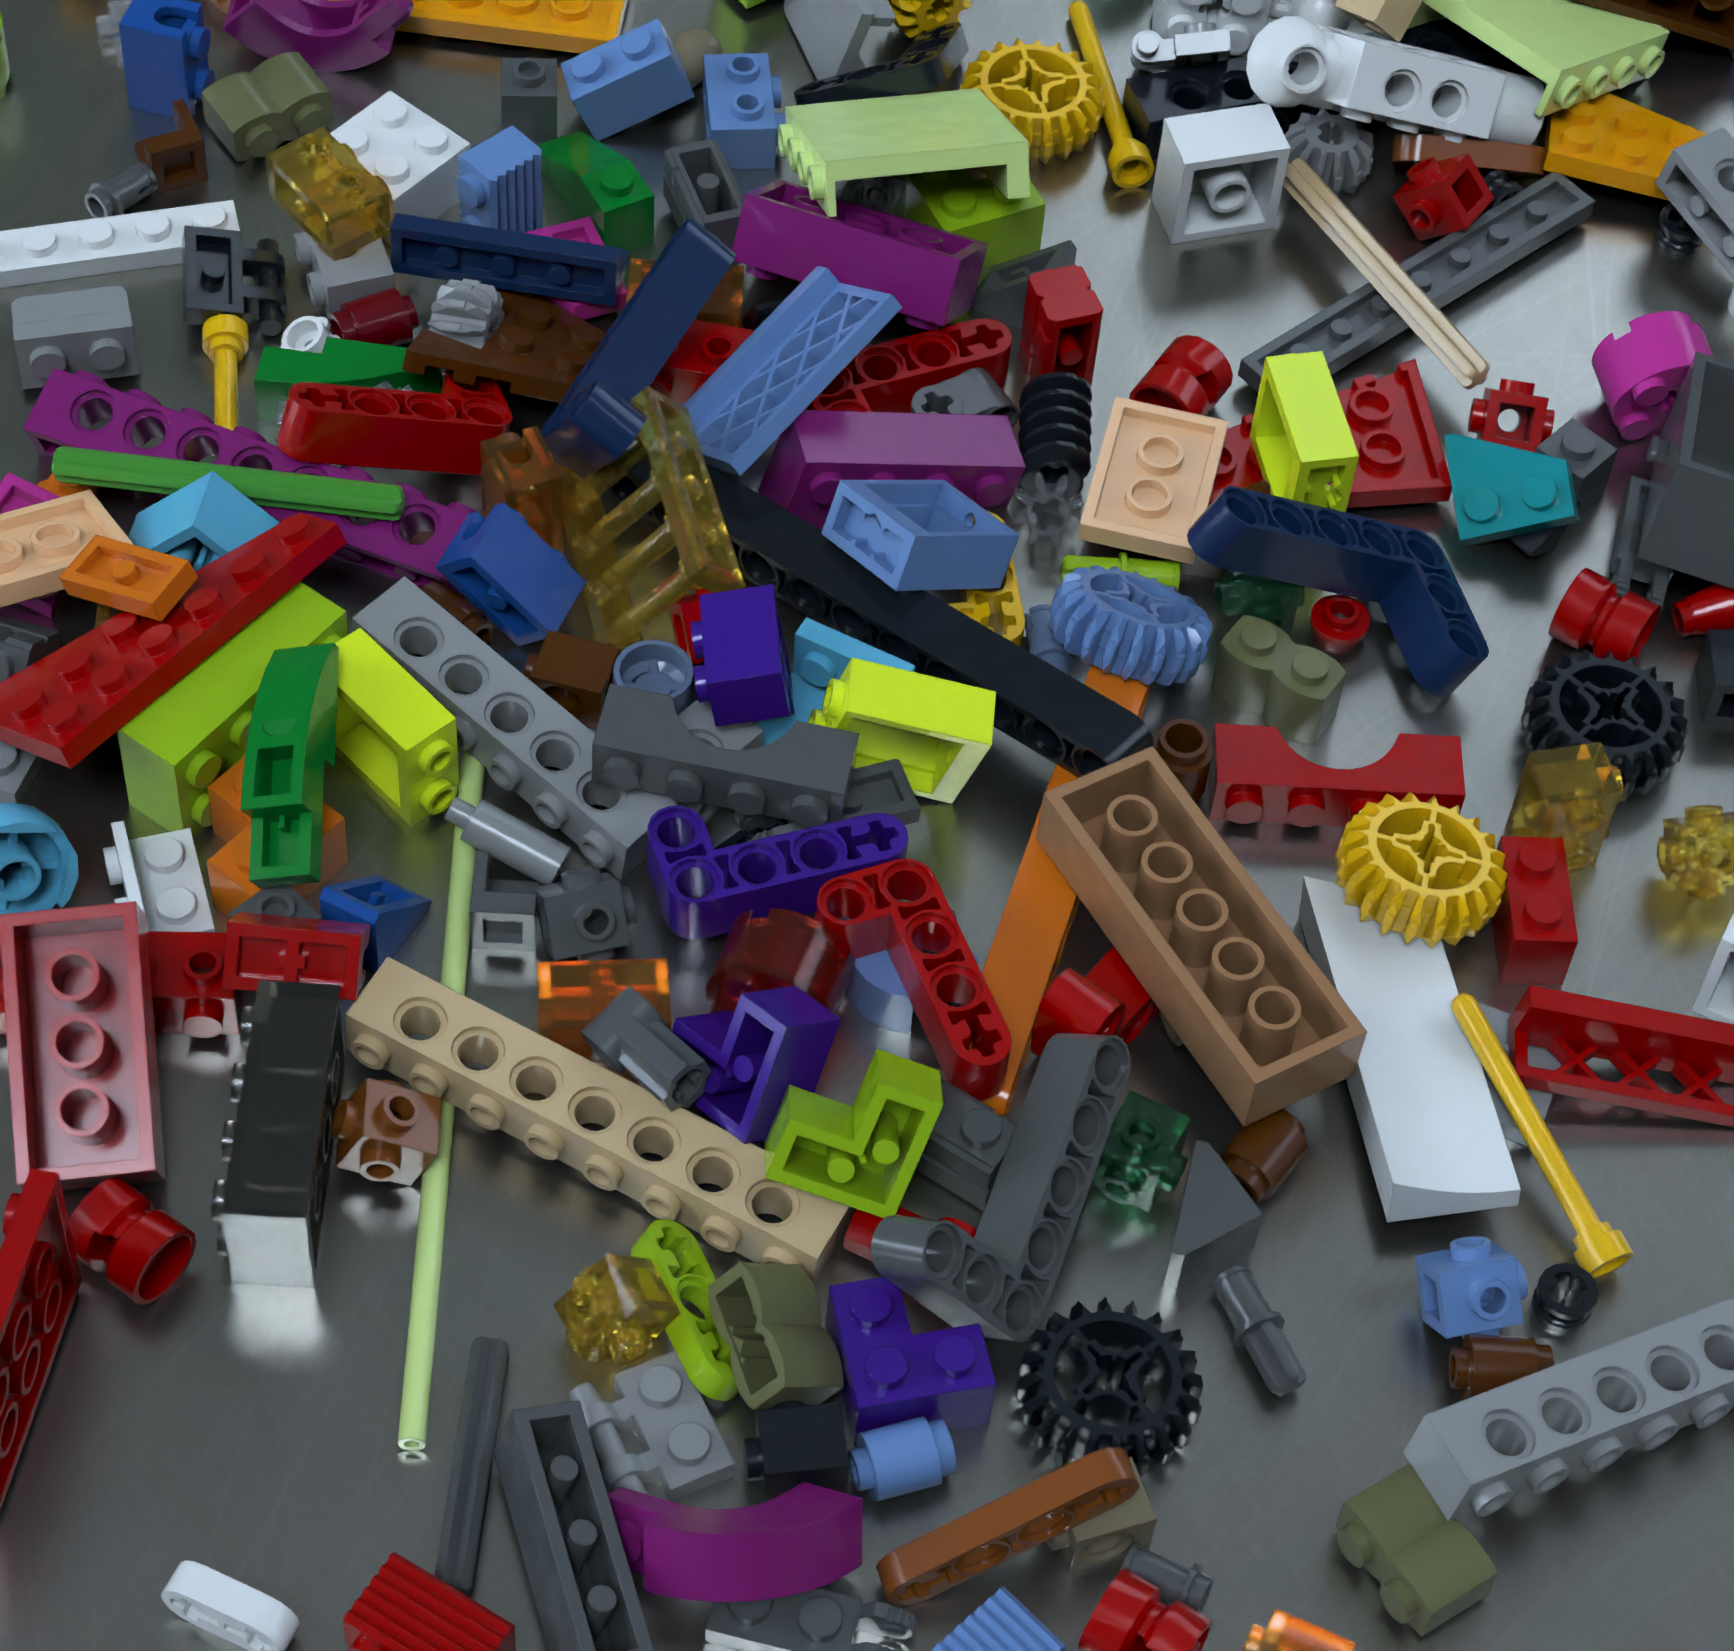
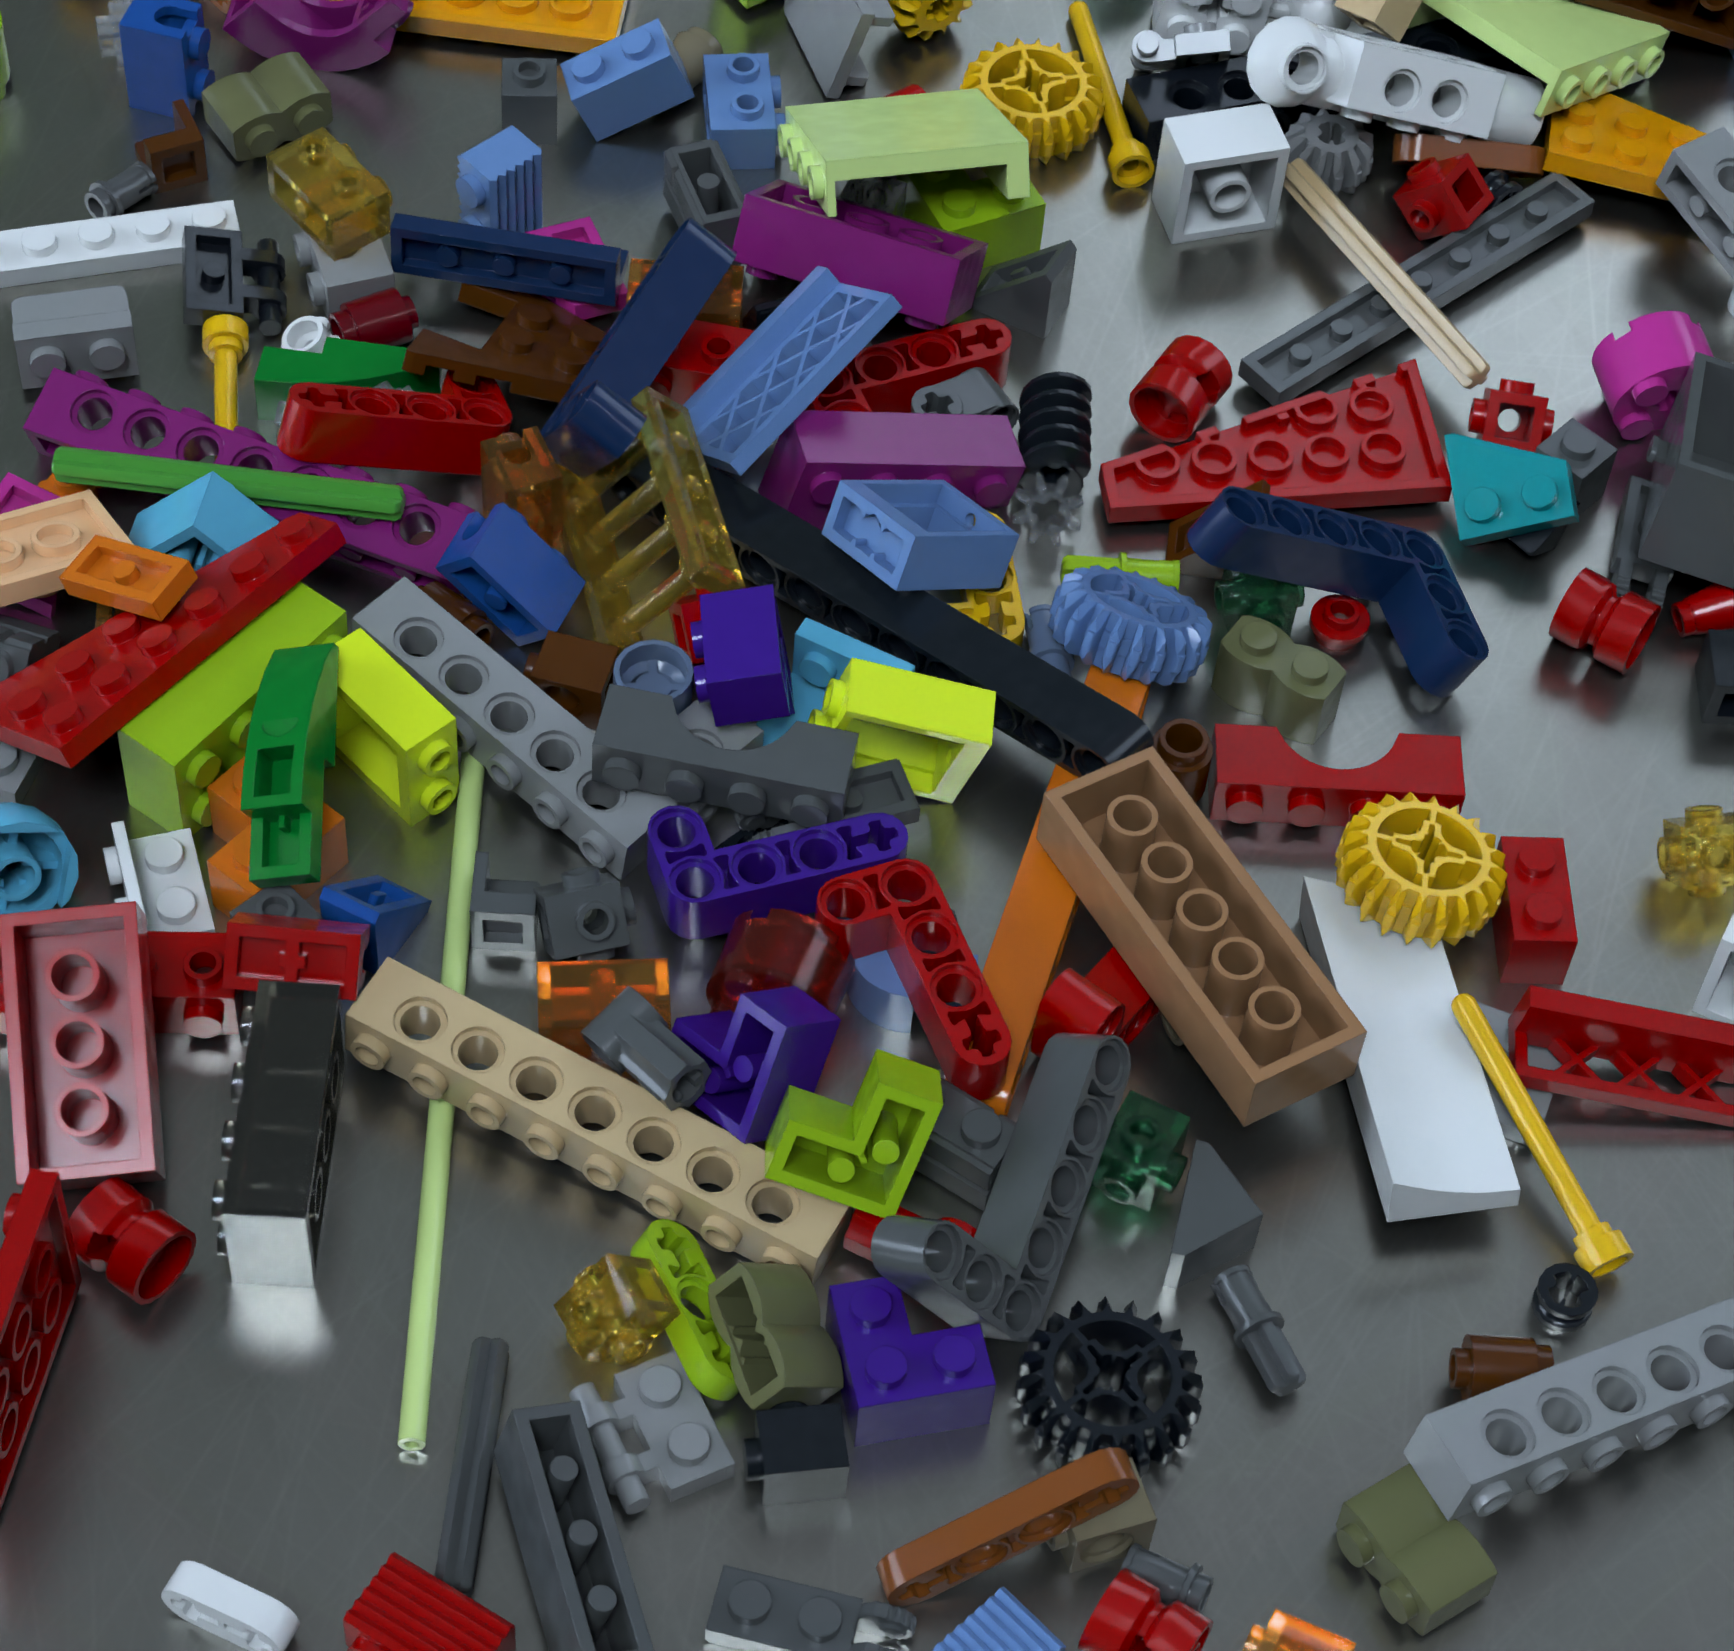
white brick [312,91,471,246] -> none
dark orange brick [330,1078,441,1186] -> none
light grey gear [427,278,505,372] -> none
light grey cylinder [444,797,572,886] -> none
green slope [537,130,654,252] -> none
magenta arch [608,1482,863,1602] -> none
black beam [794,22,969,105] -> none
medium blue brick [848,1416,957,1502] -> none
red brick [1018,265,1103,386] -> none
light nougat plate [1077,396,1229,565] -> none
reddish brown brick [1219,1109,1308,1205] -> none
neon yellow window [1249,351,1359,512] -> none
medium blue brick [1415,1236,1528,1339] -> none
clear yellow brick [1505,742,1623,873] -> none
black gear [1521,649,1689,802] -> none
black bush [1654,203,1703,256] -> none

